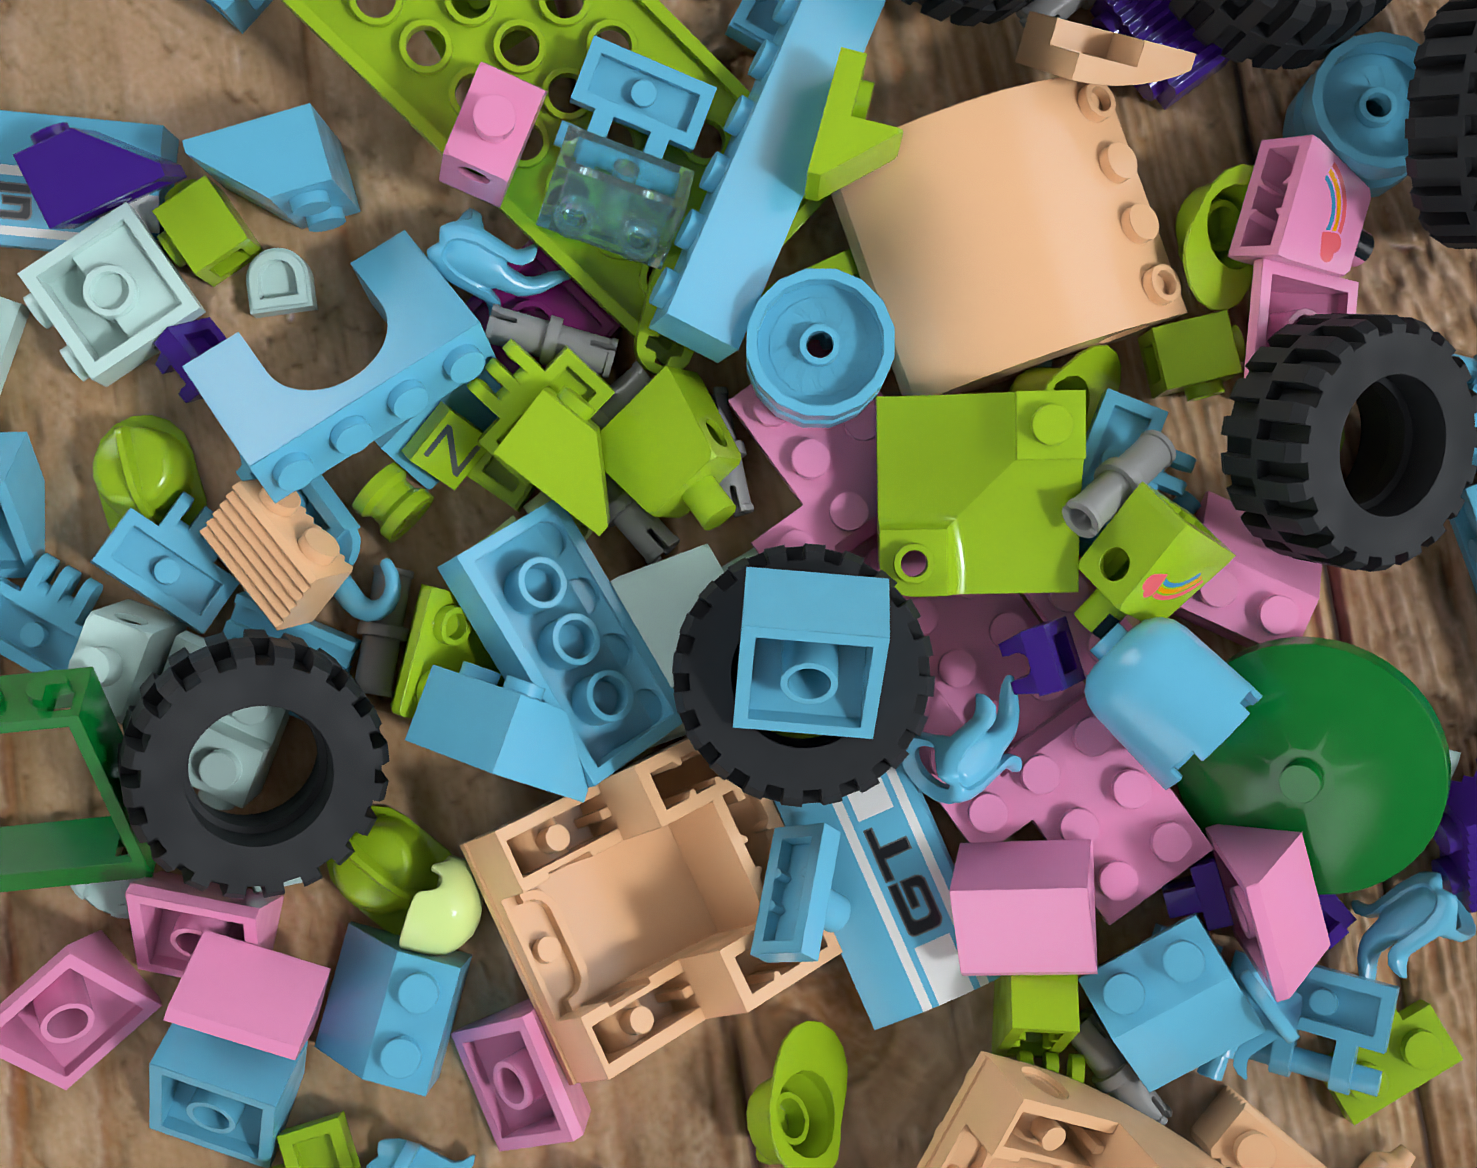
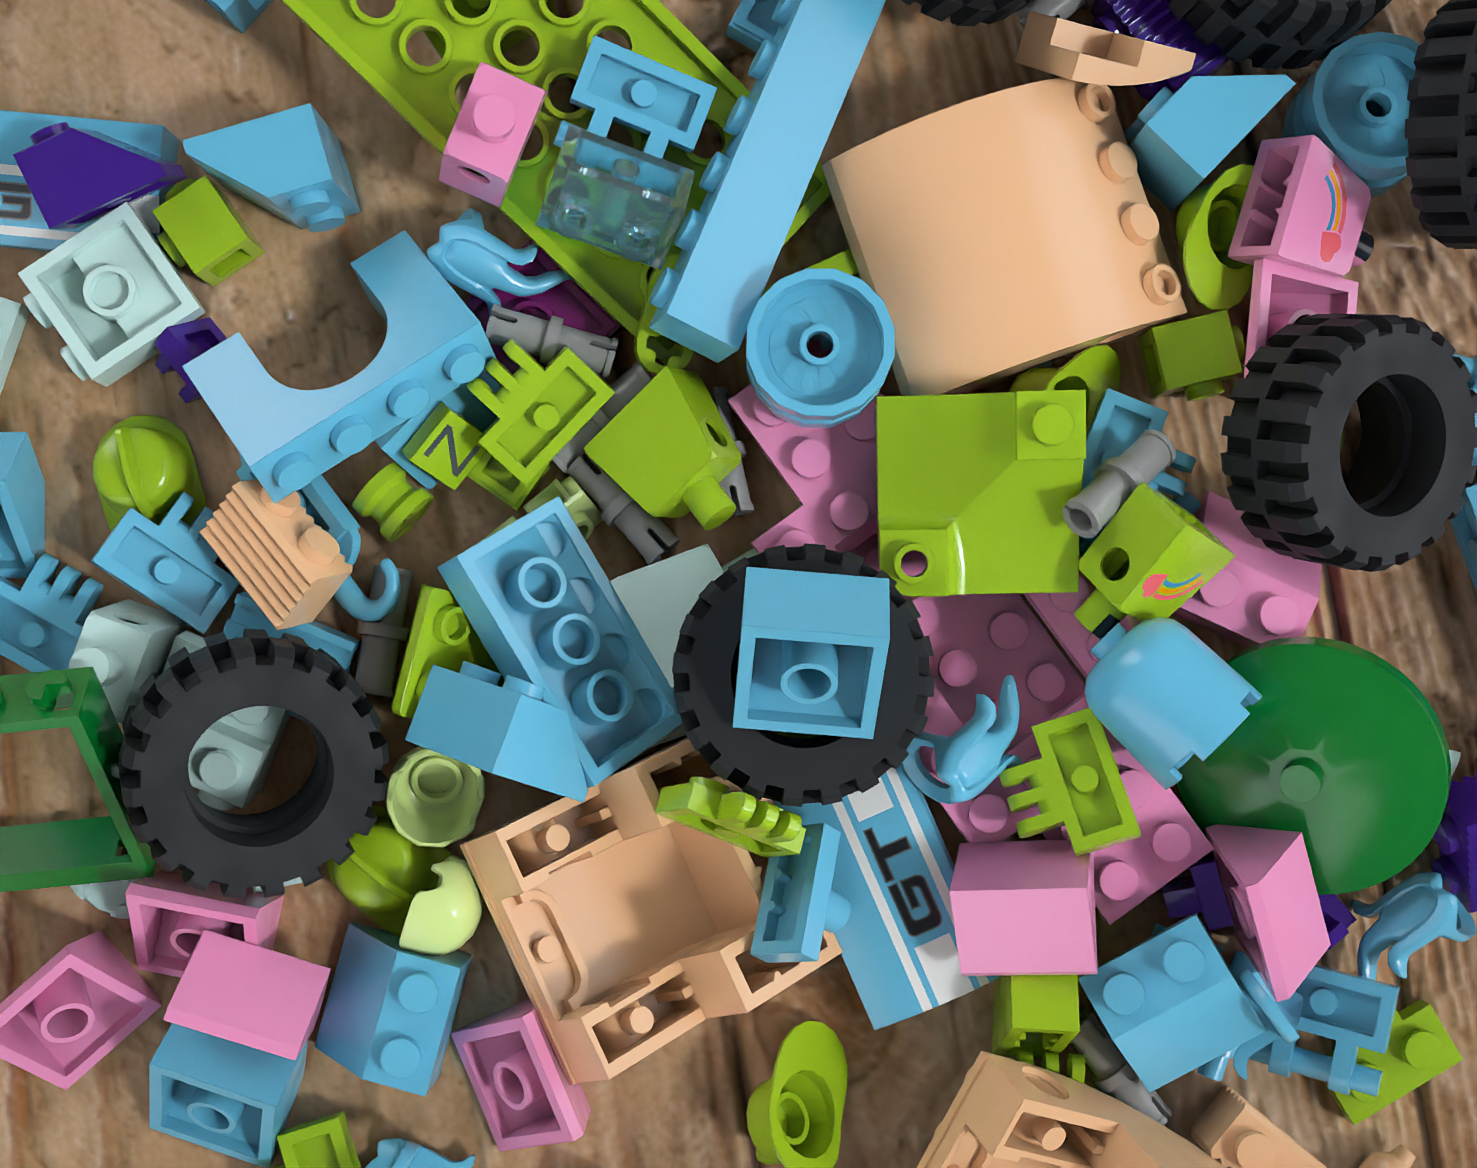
light aqua tile [246,248,318,318] -> none
lime slope [493,385,610,536] -> none
lime slope [804,47,903,201] -> none
dark purple tile [998,616,1086,697] -> none
none -> yellowish green hair [386,746,485,848]
none -> lime hinge [655,777,806,858]
none -> lime hinge [999,708,1141,857]
none -> medium azure slope [1124,74,1296,212]

